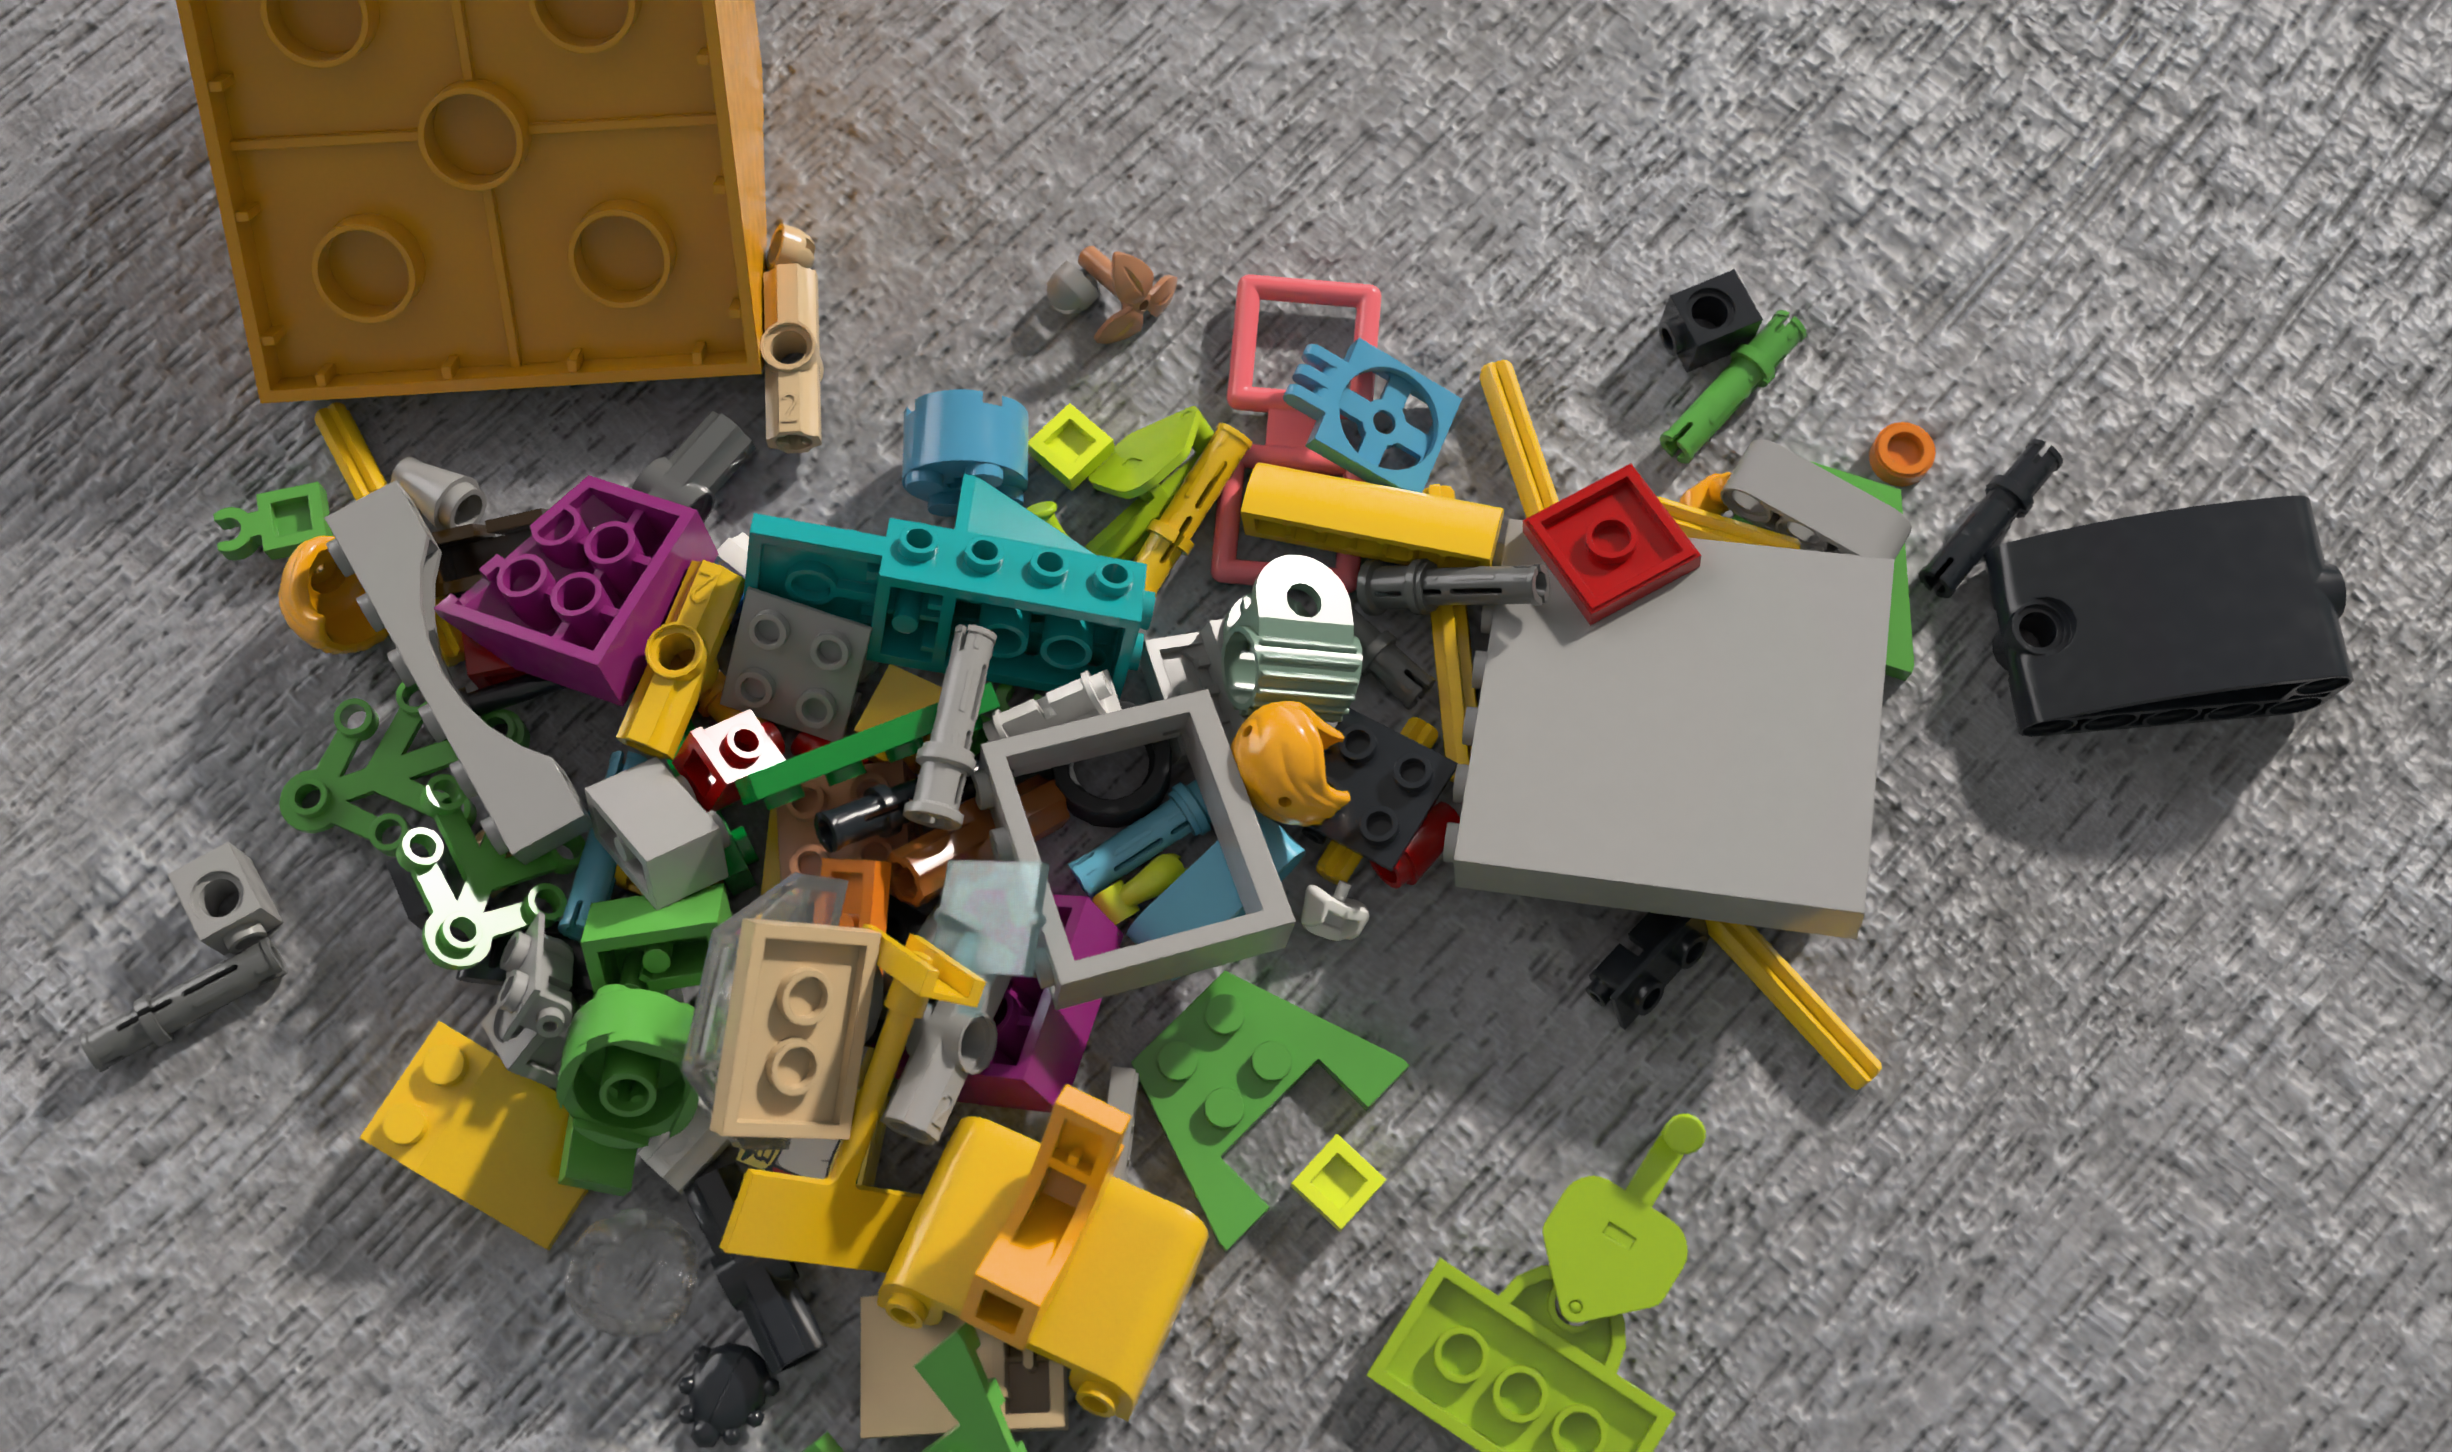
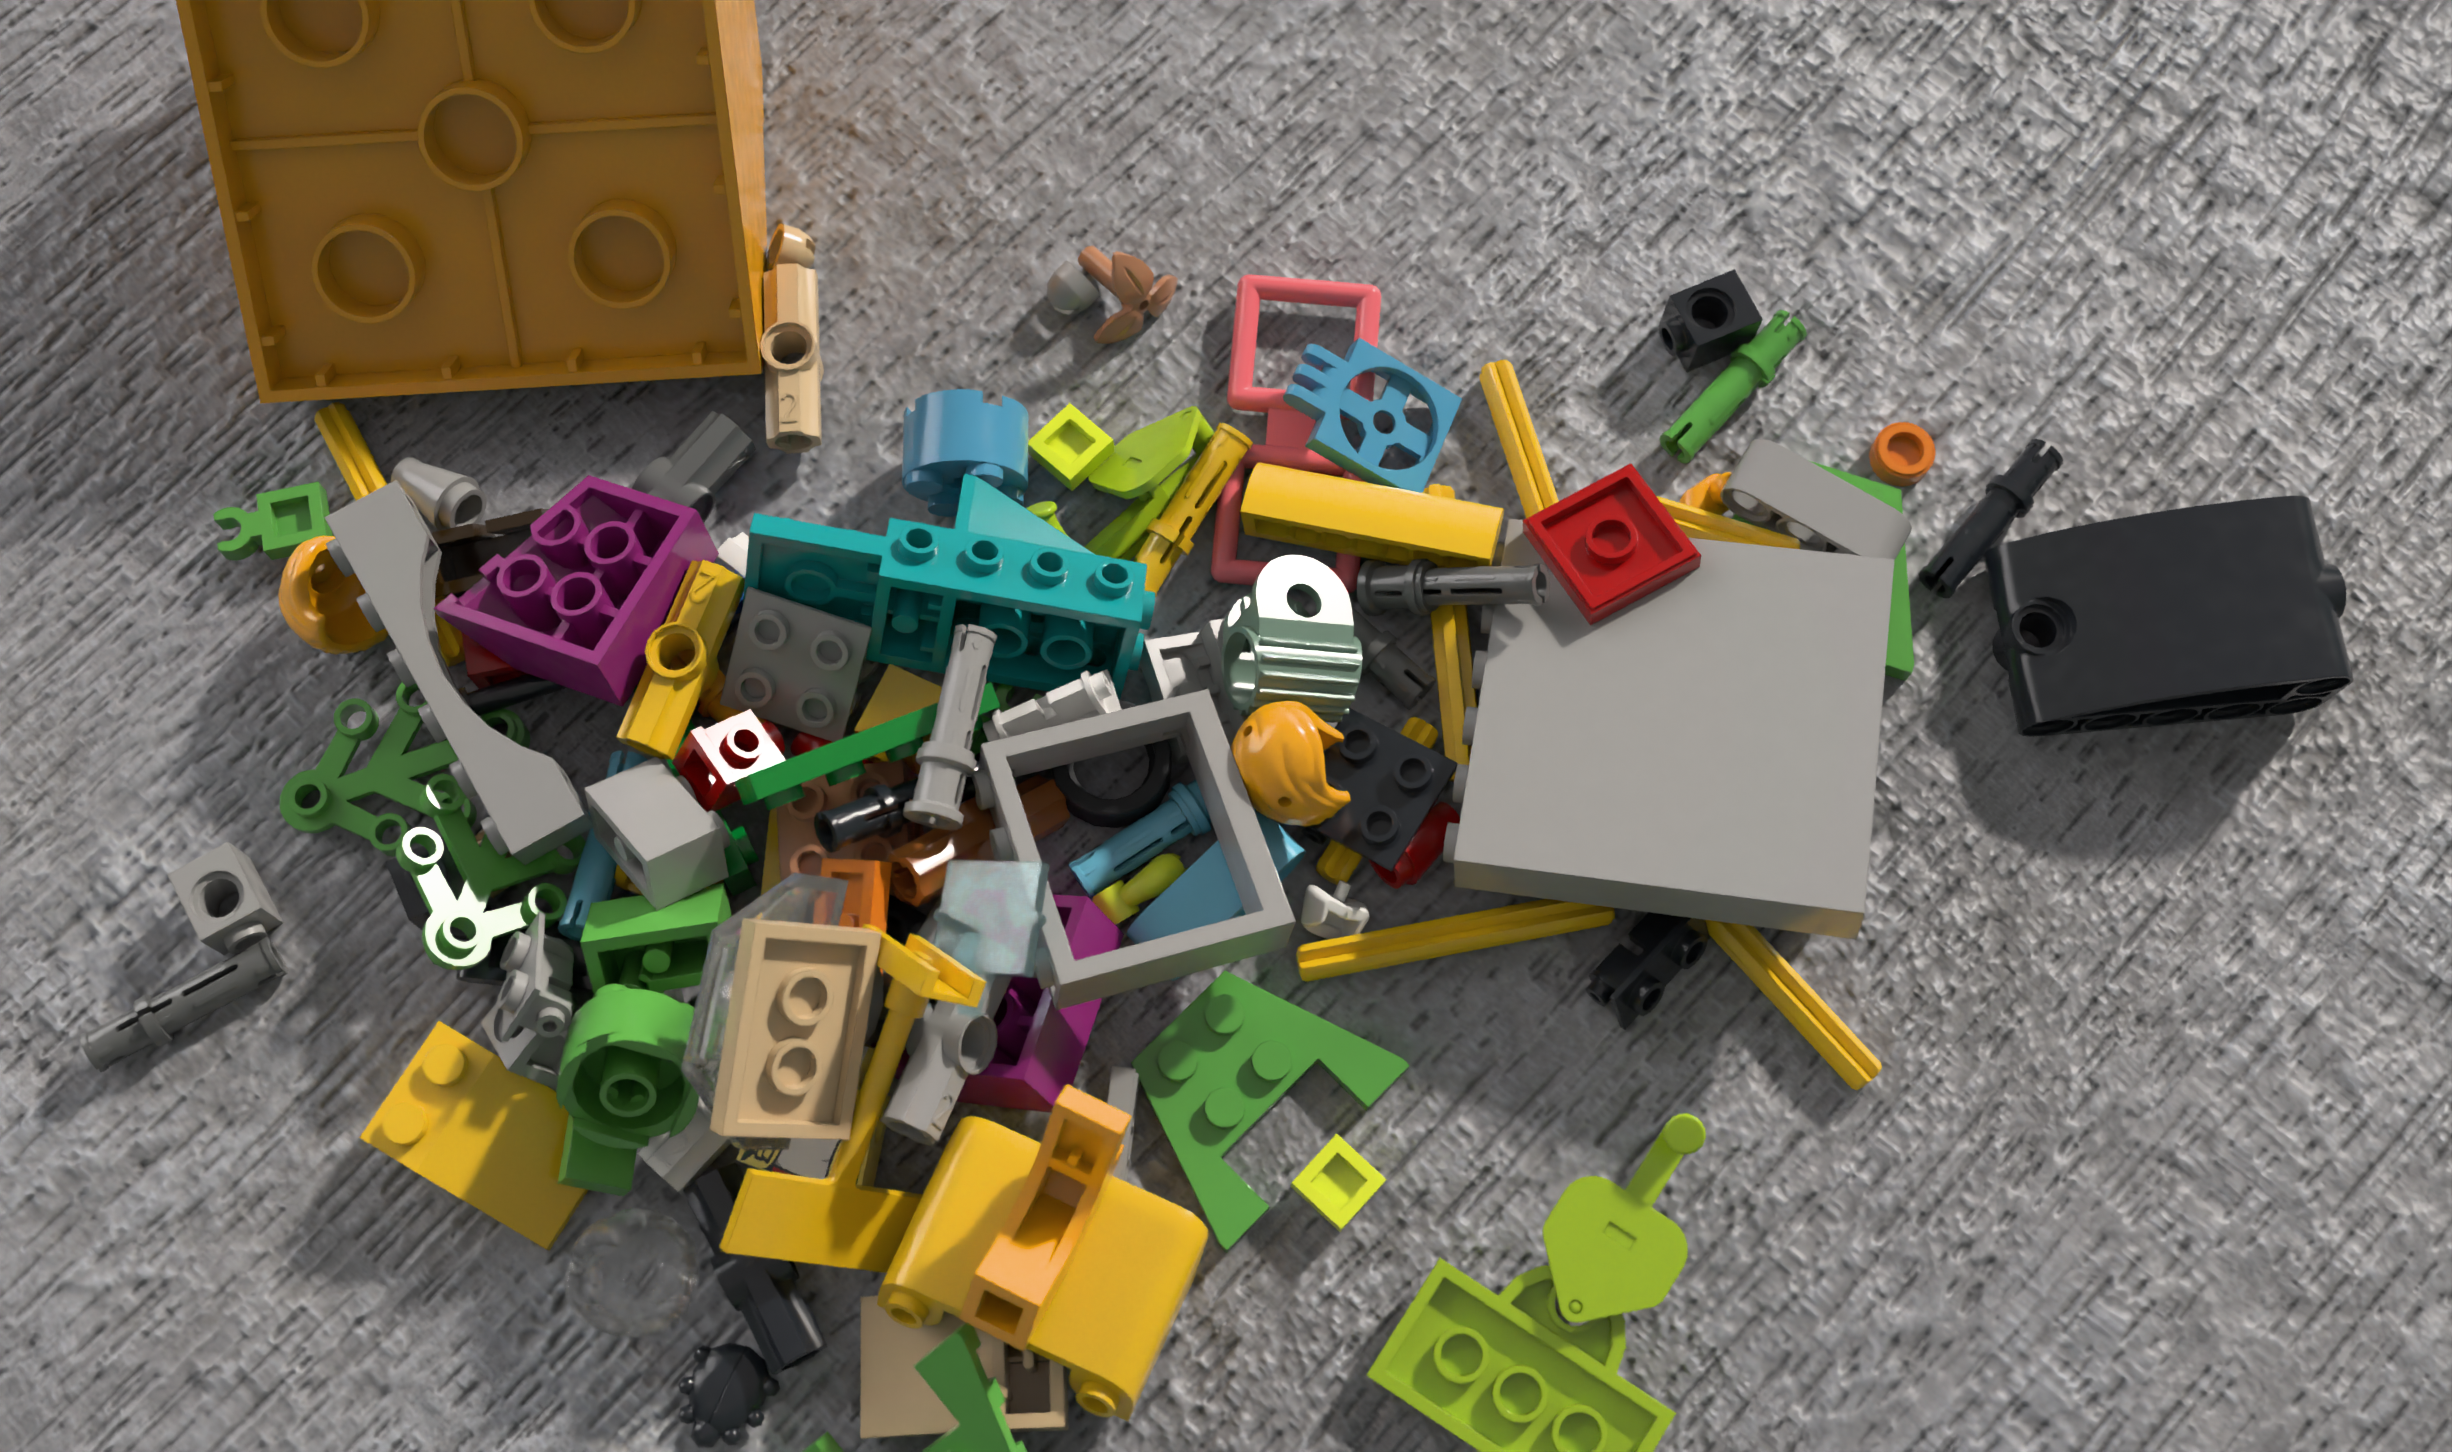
none -> yellow axle [1296,899,1615,982]

